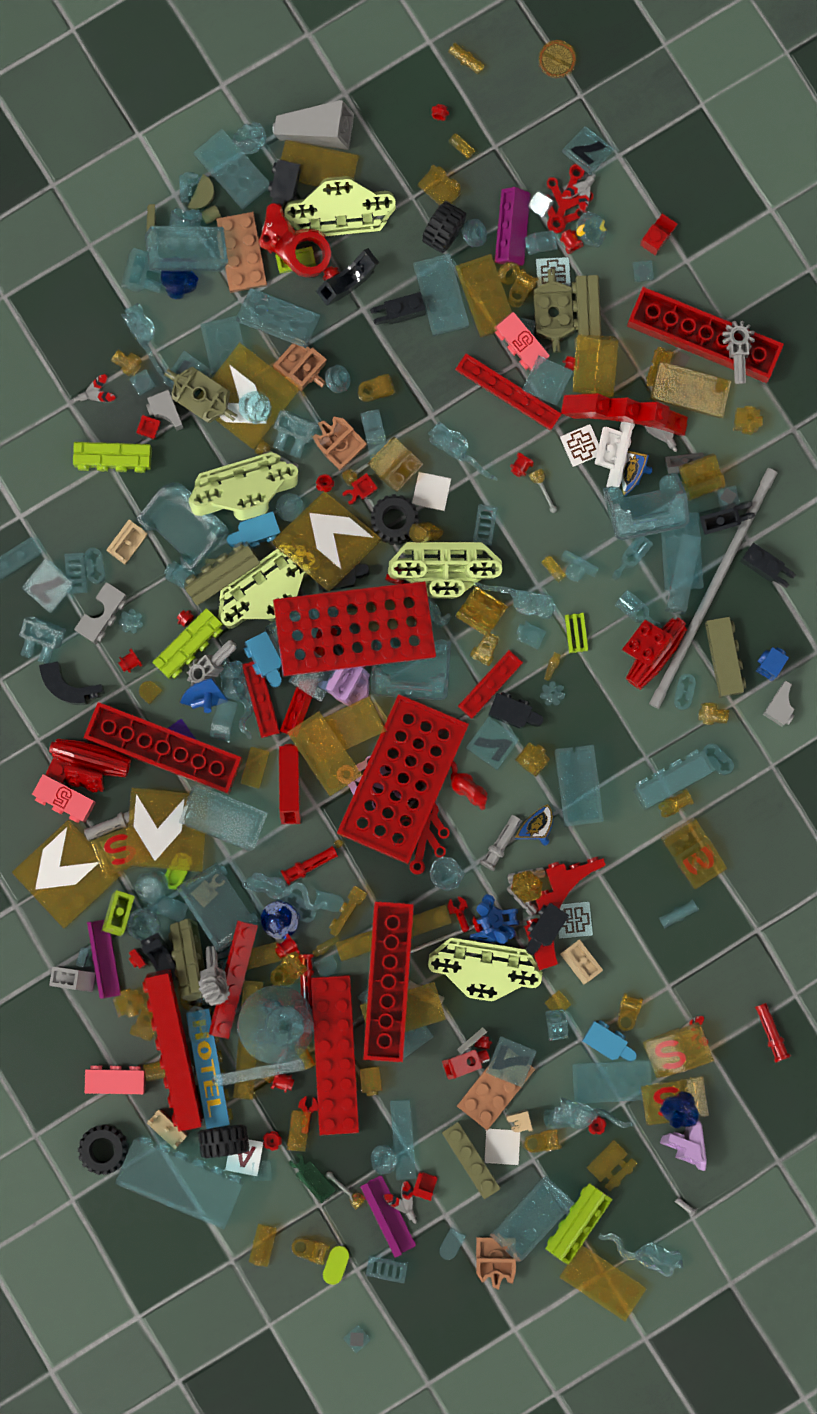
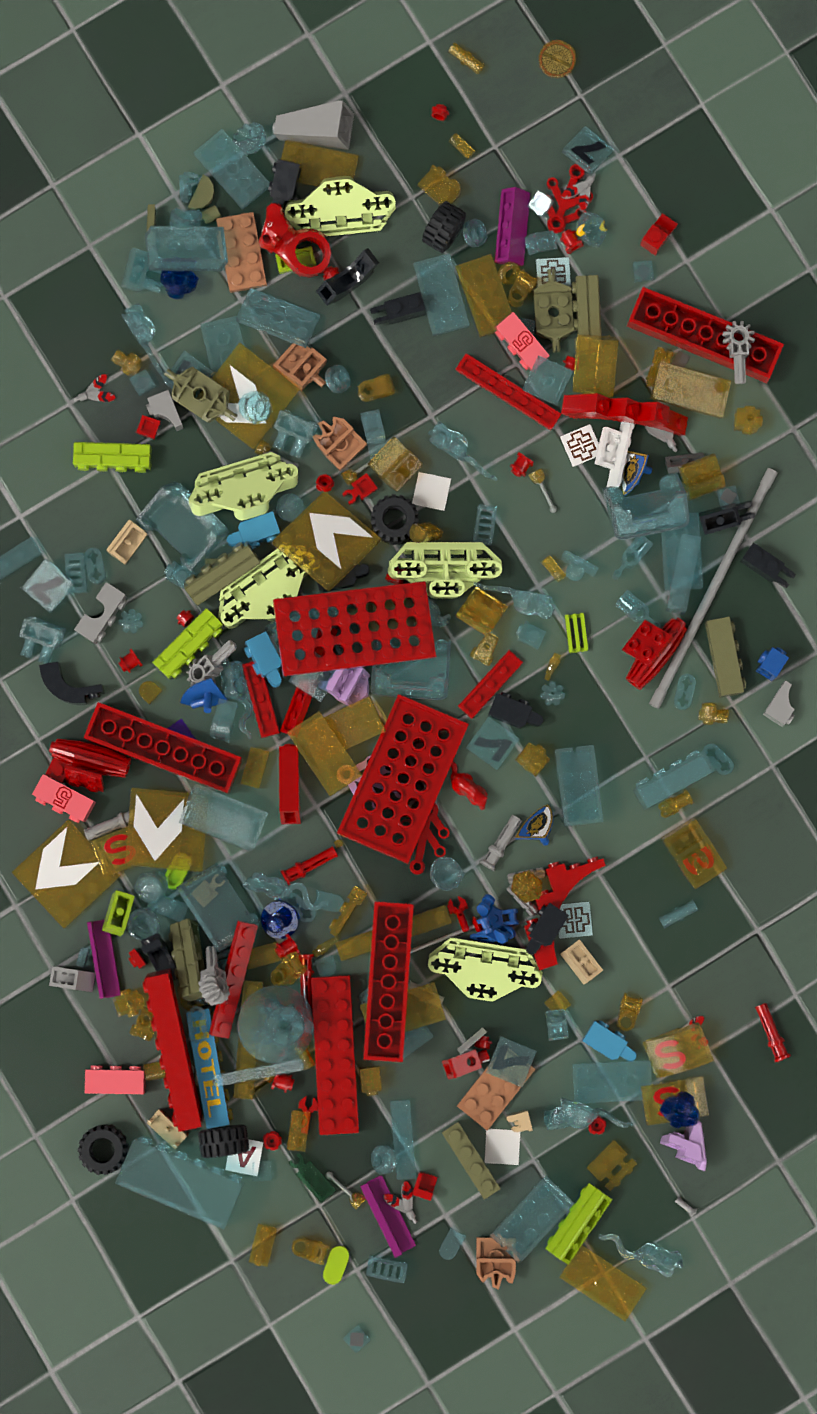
clear yellow piece [523,1129,562,1153] -> none

